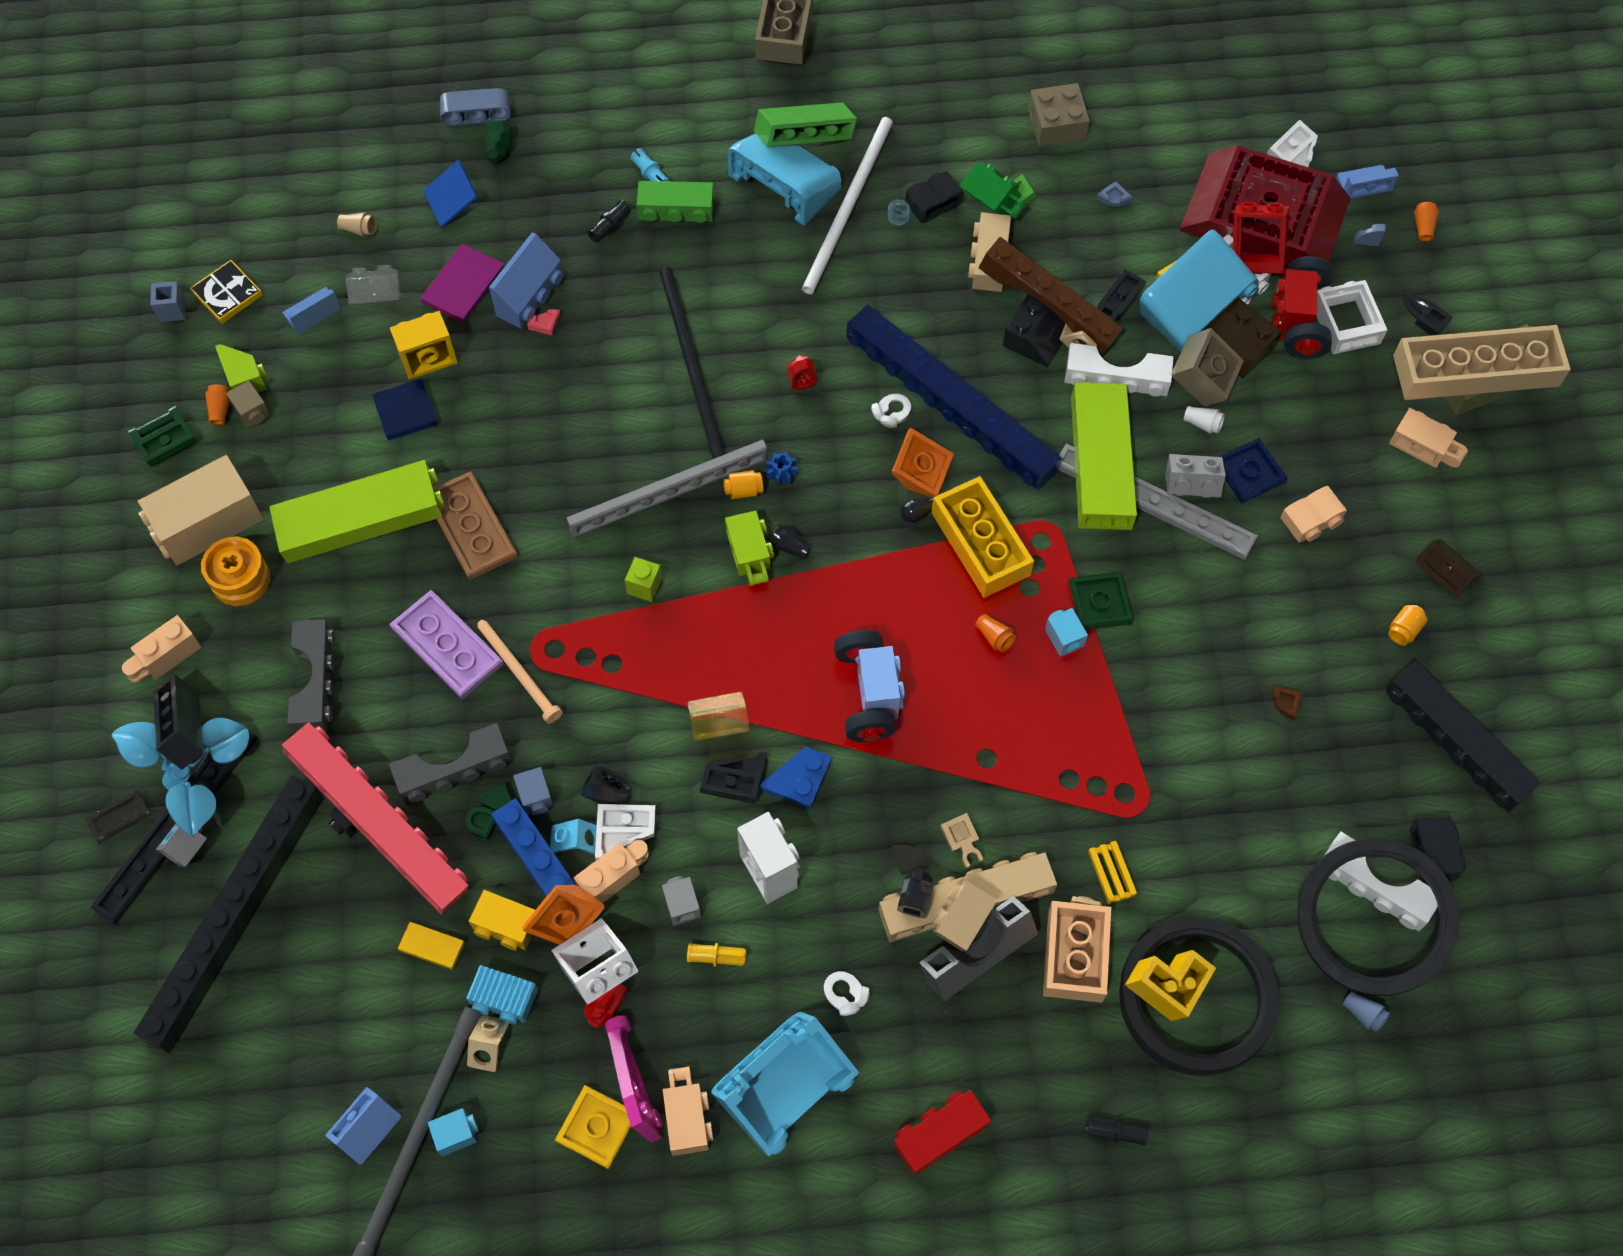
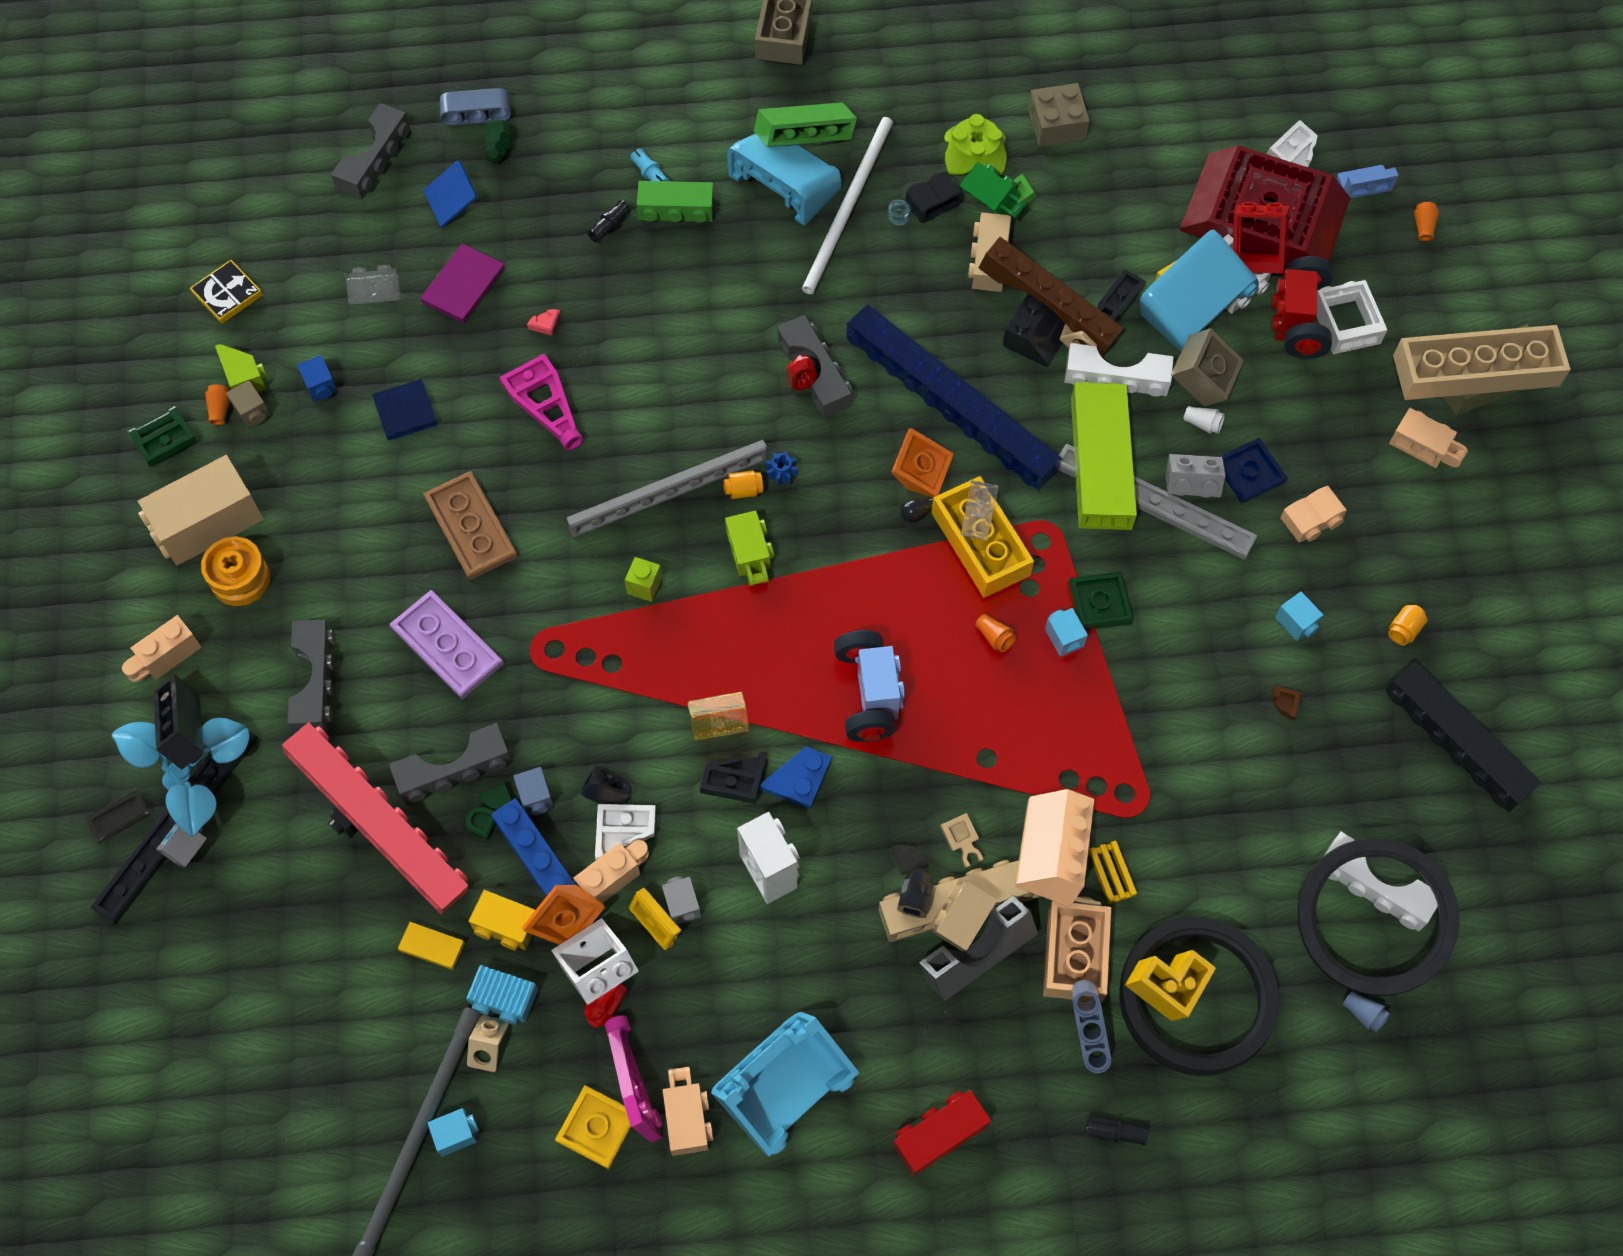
black brick [133,775,324,1054] -> none
sand blue brick [150,281,186,322] -> none
lime brick [269,460,445,564] -> none
medium blue panel [282,287,341,335] -> none
medium blue panel [325,1087,401,1165] -> none
tan cone [337,212,377,237] -> none
yellow brick [390,311,458,380] -> none
light nougat bar [478,620,563,724] -> none
medium blue slope [489,232,564,329] -> none
medium azure bracket [550,819,597,855] -> none
black piece [659,267,725,459] -> none
yellow axle [687,943,746,967] -> none
black cone [770,524,812,559] -> none
white piece [824,971,870,1016] -> none
white piece [871,394,911,428] -> none
sand blue tile [1097,181,1132,207] -> none
dark brown slope [1202,297,1282,379] -> none
sand blue tile [1354,224,1385,246] -> none
black plate [1403,295,1453,336] -> none
black brick [1409,817,1466,883] -> none
dark brown panel [1415,539,1481,598] -> none
none -> blue brick [297,355,338,402]
none -> dark grey arch [331,103,410,200]
none -> dark pink plate [499,354,583,451]
none -> yellow tile [628,888,681,950]
none -> dark grey arch [777,315,853,419]
none -> lime brick [944,114,1007,175]
none -> clear slope [961,480,998,540]
none -> light nougat slope [1015,789,1094,907]
none -> sand blue beam [1071,980,1111,1073]
none -> medium azure brick [1275,591,1323,641]

